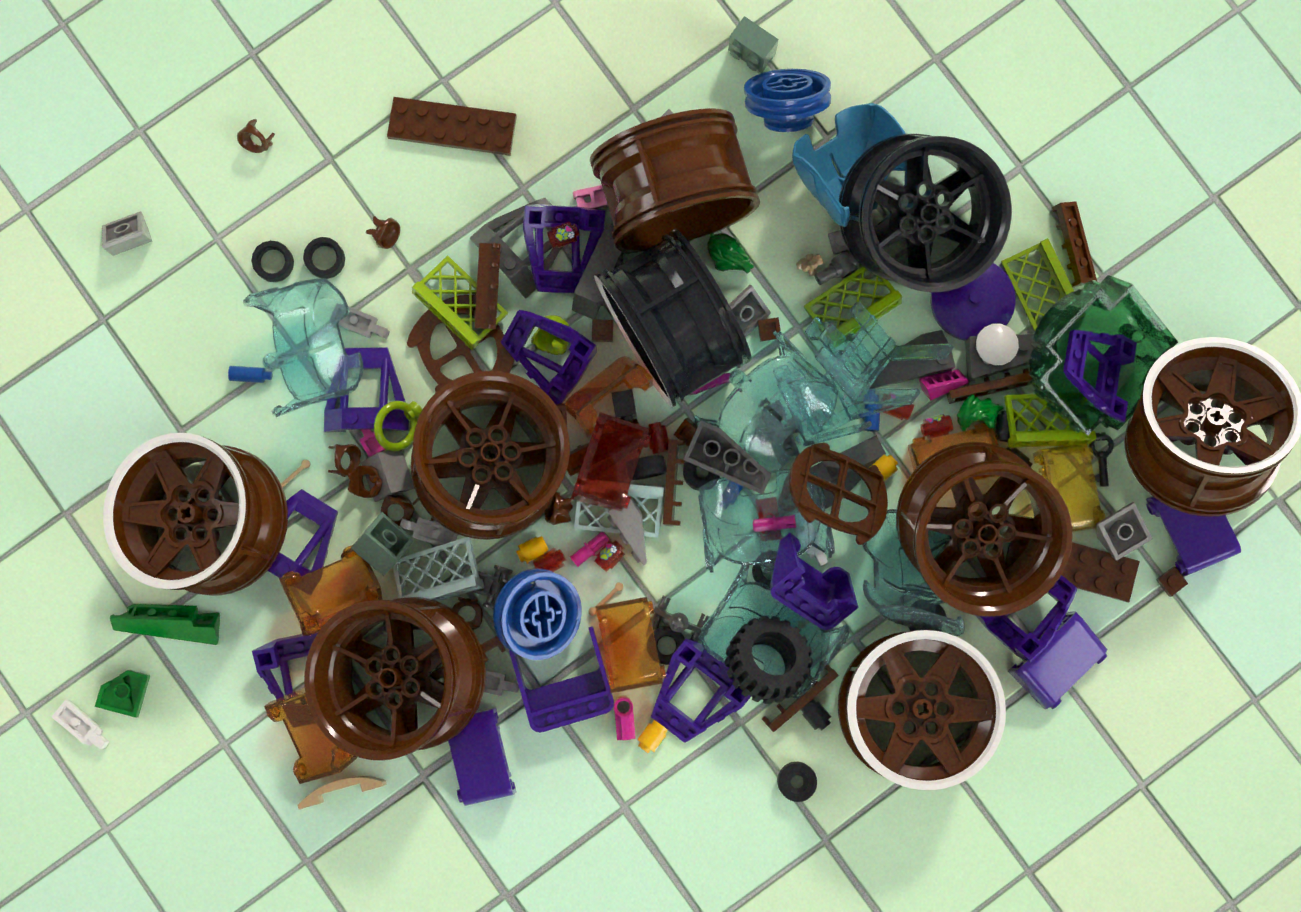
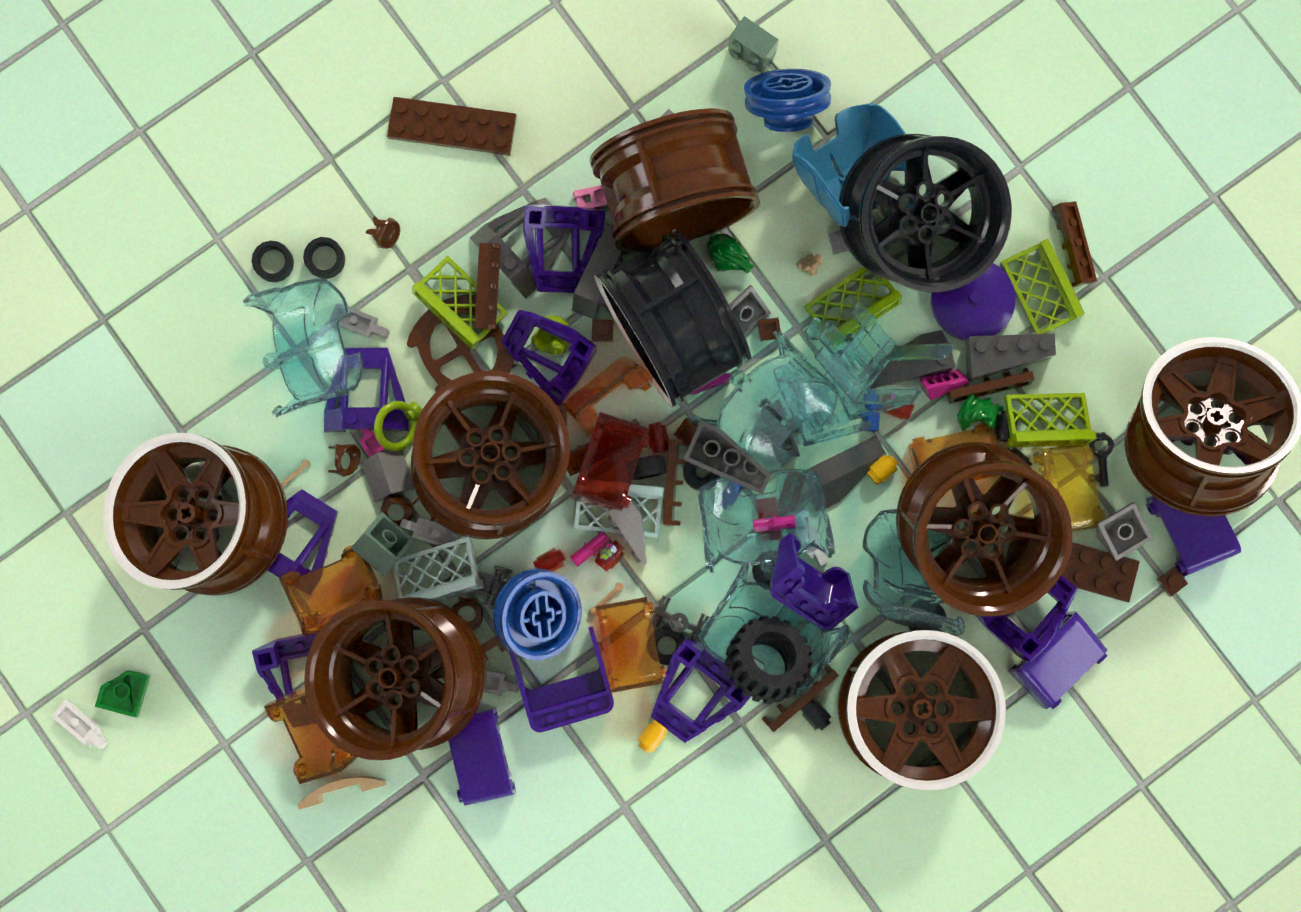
light grey slope [102,211,152,256] -> none
green wedge [110,604,220,645] -> none
blue cylinder [228,366,273,383] -> none
reddish brown piece [237,119,275,153] -> none
reddish brown piece [348,465,382,498] -> none
yellow brick [516,536,549,564] -> none
reddish brown piece [545,492,573,525] -> none
clear red brick [547,221,580,248] -> none
black brick [611,389,637,423] -> none
dark pink piece [614,696,636,740] -> none
black tyre [777,762,817,802] -> none
reddish brown window [789,442,888,545] -> none
dark grey pin [814,251,860,285] -> none
clear red brick [920,414,954,440] -> none
white dish [976,324,1019,365] -> none
clear green windscreen [1029,275,1178,435] -> none
dark purple windscreen [1063,330,1137,422] -> none

